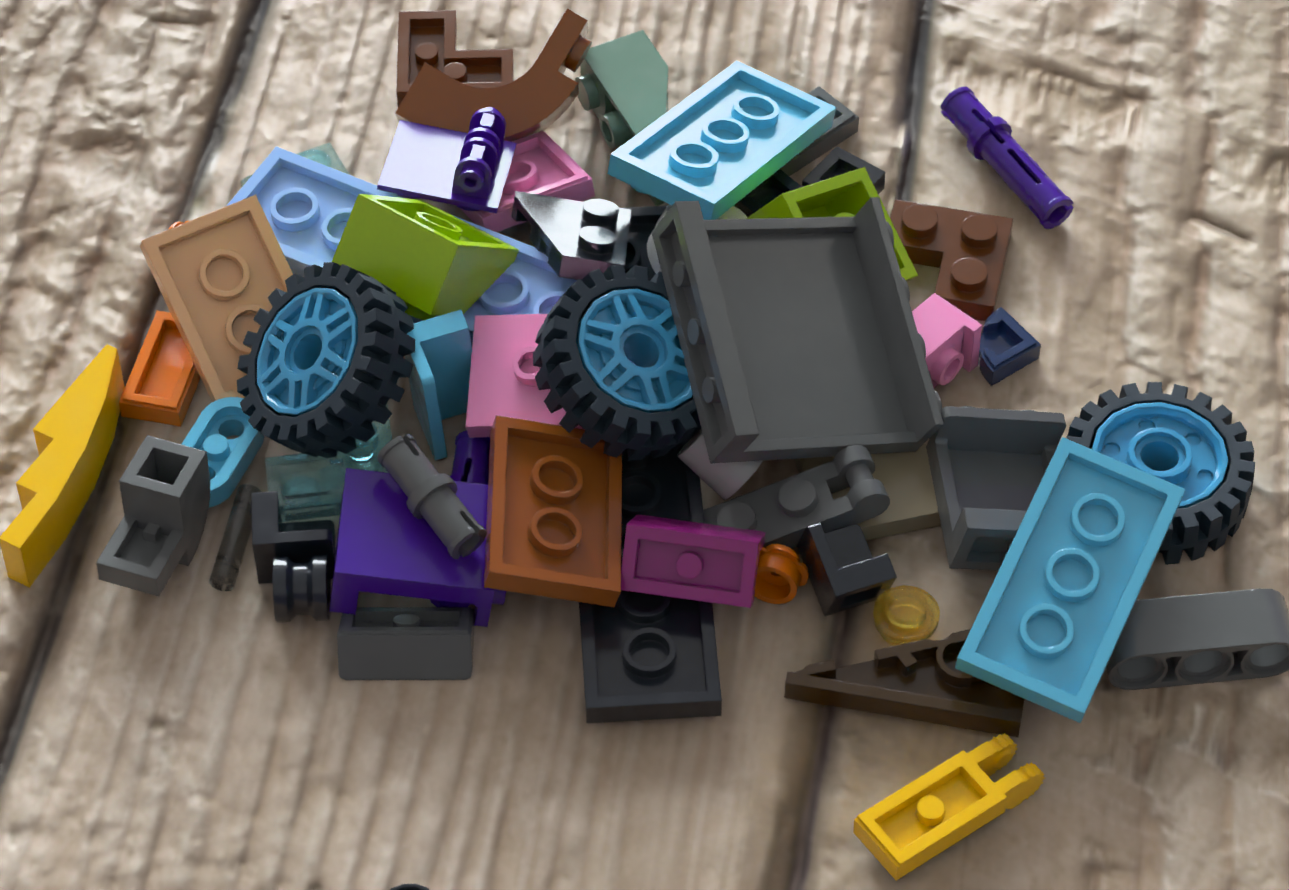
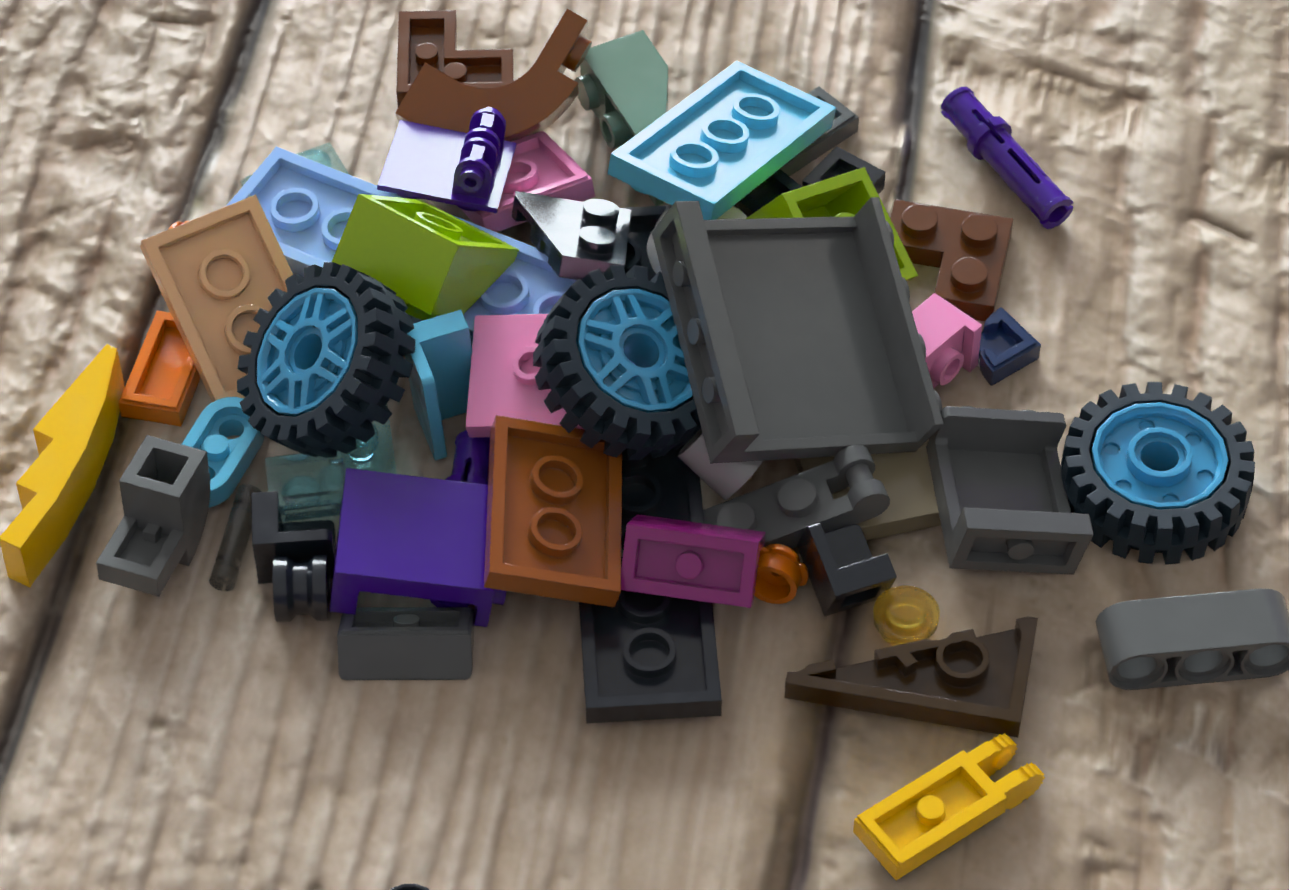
dark grey pin [377,434,487,559] -> none
medium azure plate [955,437,1185,723] -> none

